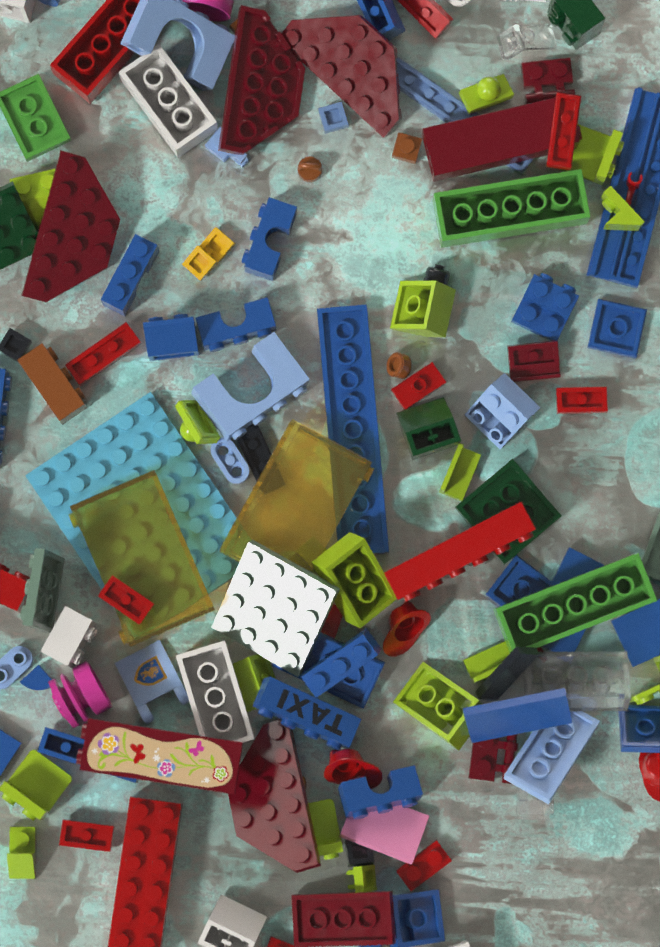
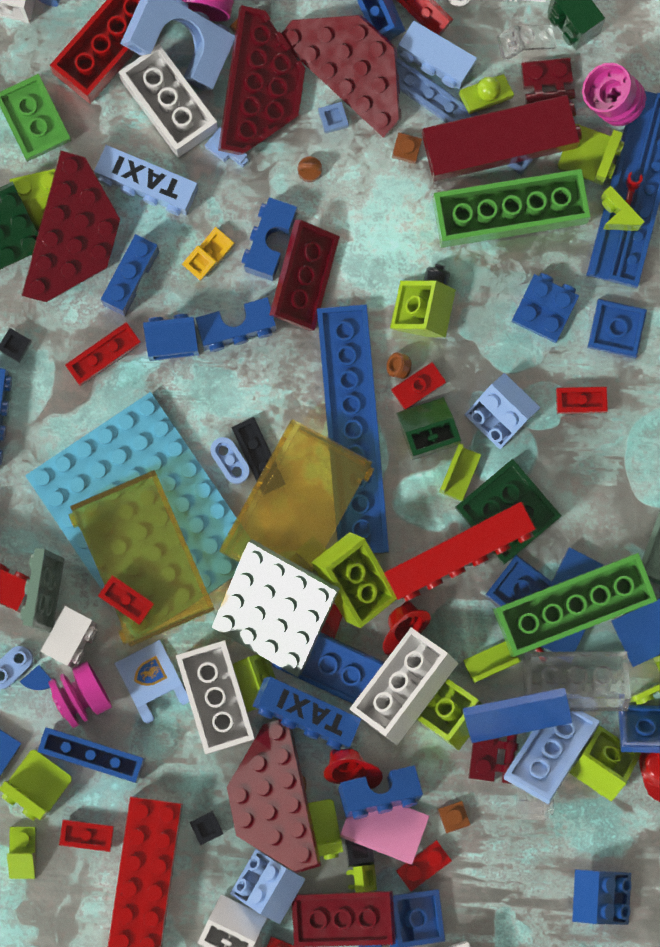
dark orange brick [18,343,87,425] -> none
brick [76,718,243,794] -> none
lime tile [175,400,221,444] -> none
light blue arch [191,332,310,441] -> none
blue arch [301,628,381,698] -> none
black tile [475,647,539,700] -> none
dark red plate [507,340,561,382] -> none
red tile [546,92,581,170] -> none
none -> light blue brick [94,145,198,216]
none -> black plate [189,811,224,846]
none -> light blue slope [230,849,305,924]
none -> dark red plate [269,220,340,331]
none -> white brick [350,628,459,745]
none -> light blue brick [397,20,477,89]
none -> dark orange plate [438,801,470,834]
none -> lime slope [569,725,641,802]
none -> blue slope [572,869,632,925]
none -> dark pink wheel [582,63,646,126]

